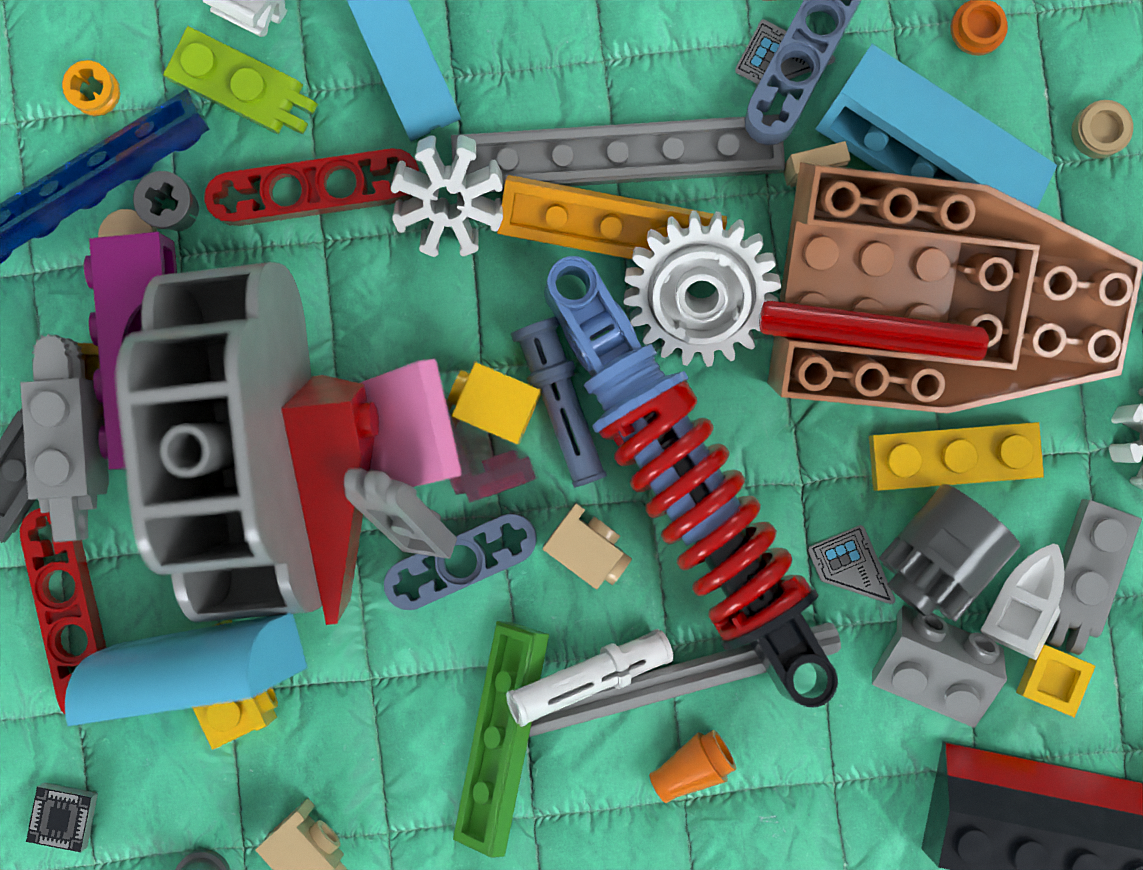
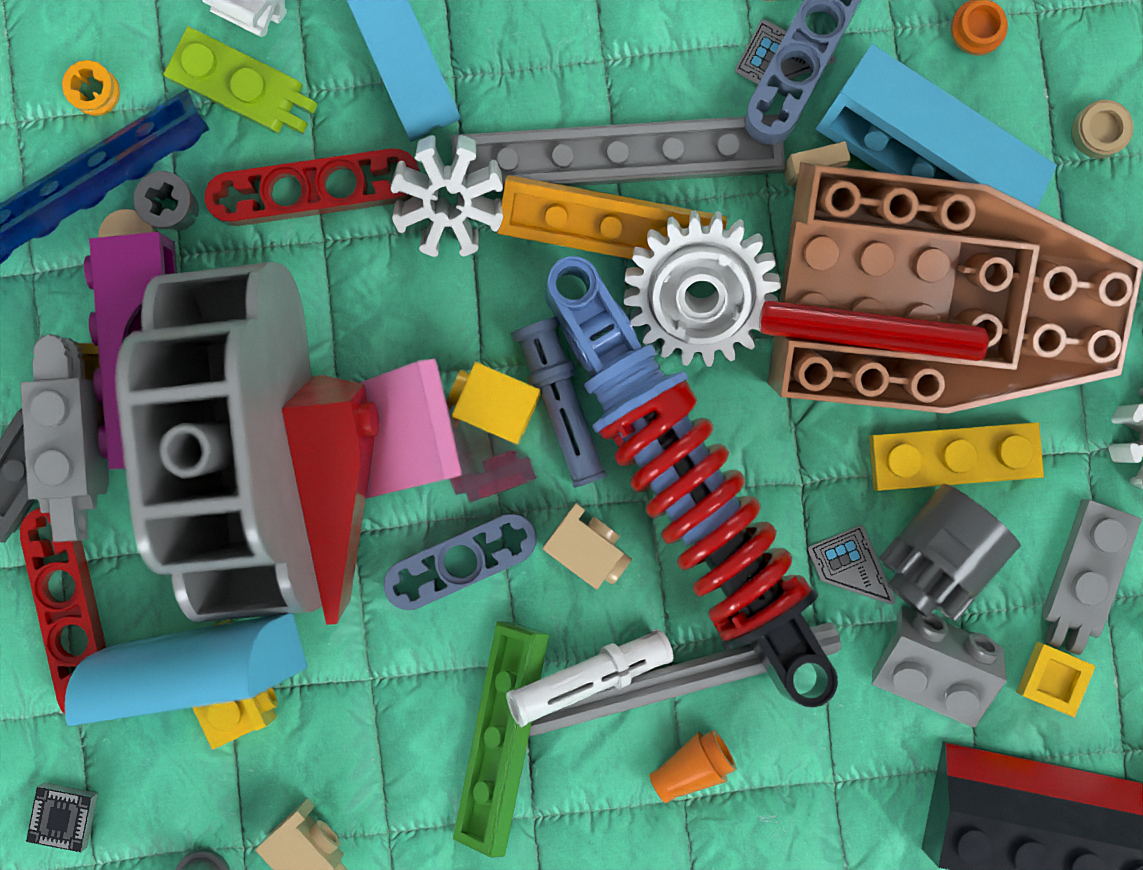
light grey hinge [344,468,457,559] -> none
white plate [980,543,1065,660] -> none

